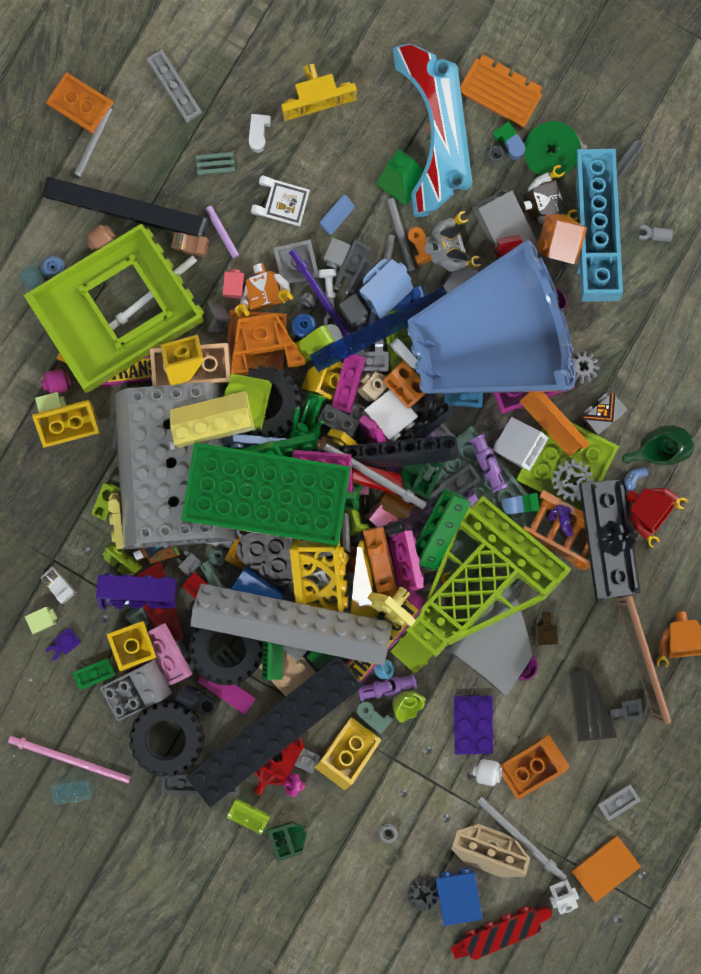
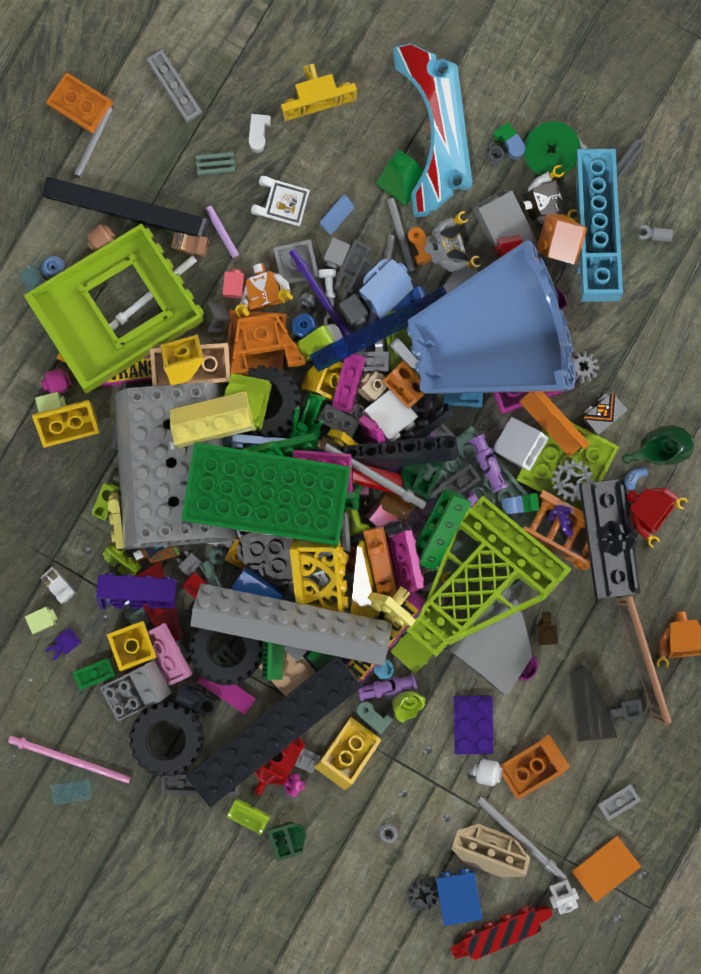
orange hinge [460,54,542,129] -> none

